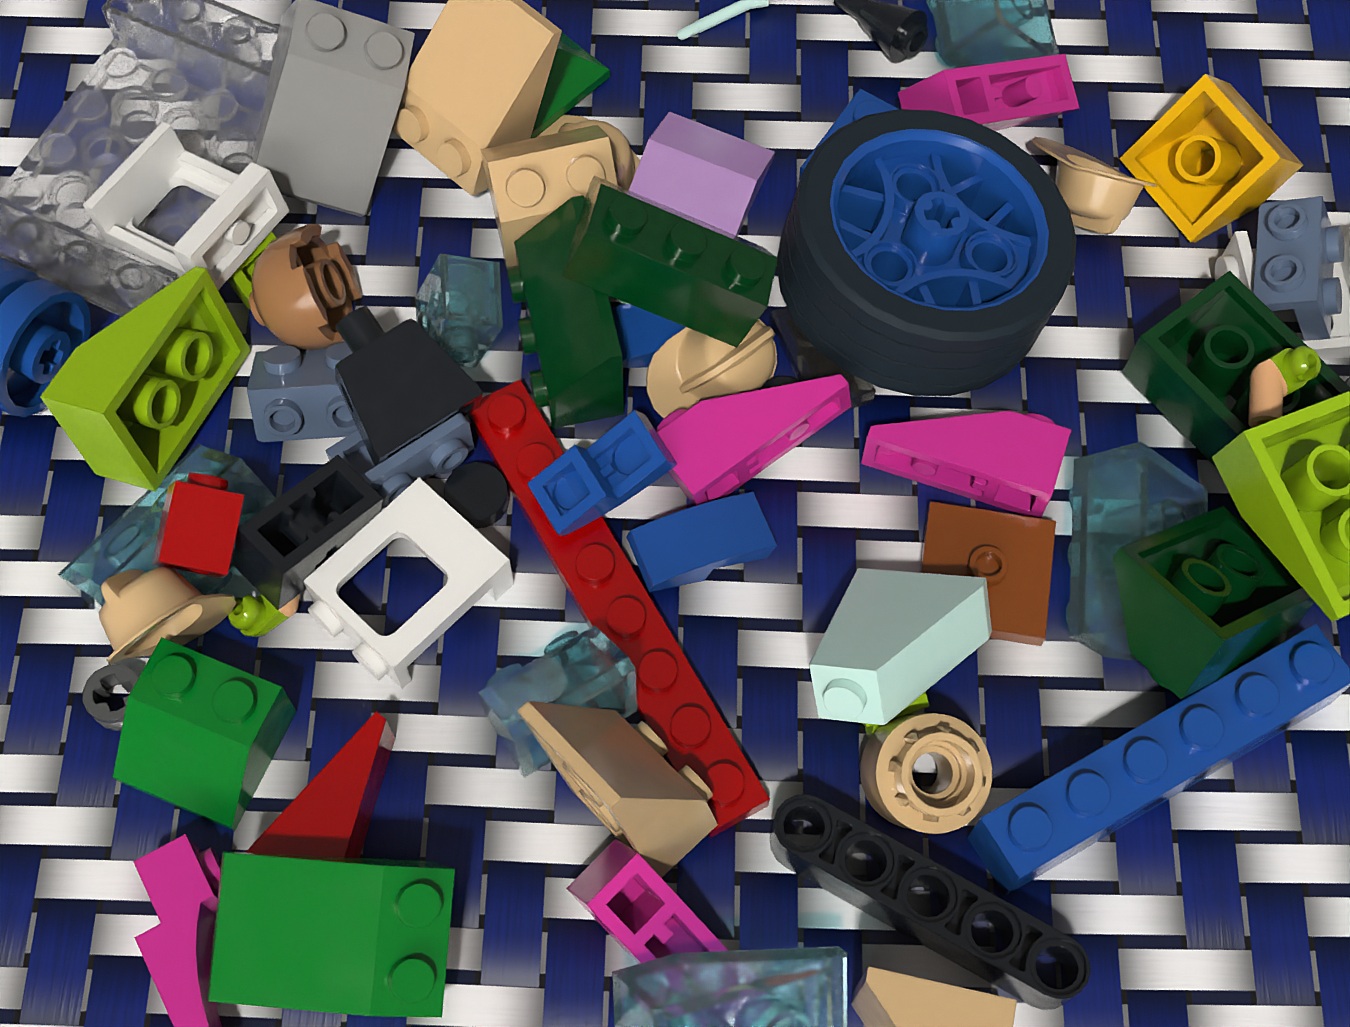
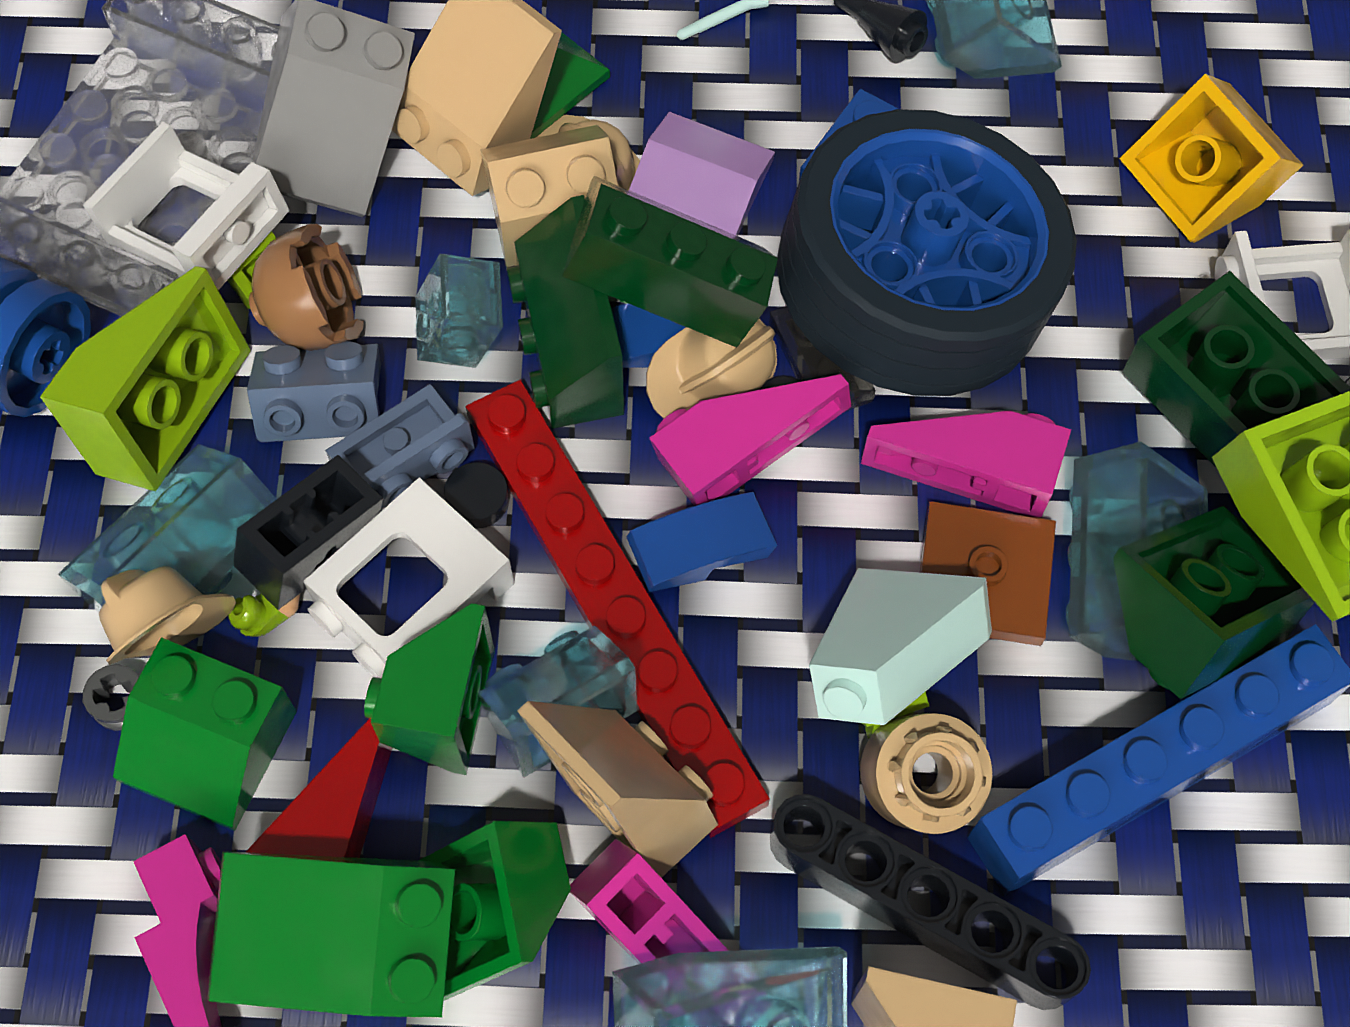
red brick [151,473,244,578] -> none
black torso [335,306,483,466] -> none
blue slope [527,410,677,536] -> none
dark pink slope [898,54,1080,131] -> none
tan piece [1032,137,1157,235] -> none
arm [1249,346,1321,428] -> none
sand blue bracket [1253,196,1344,341] -> none
none -> green slope [364,603,495,775]
none -> green slope [418,821,571,1001]

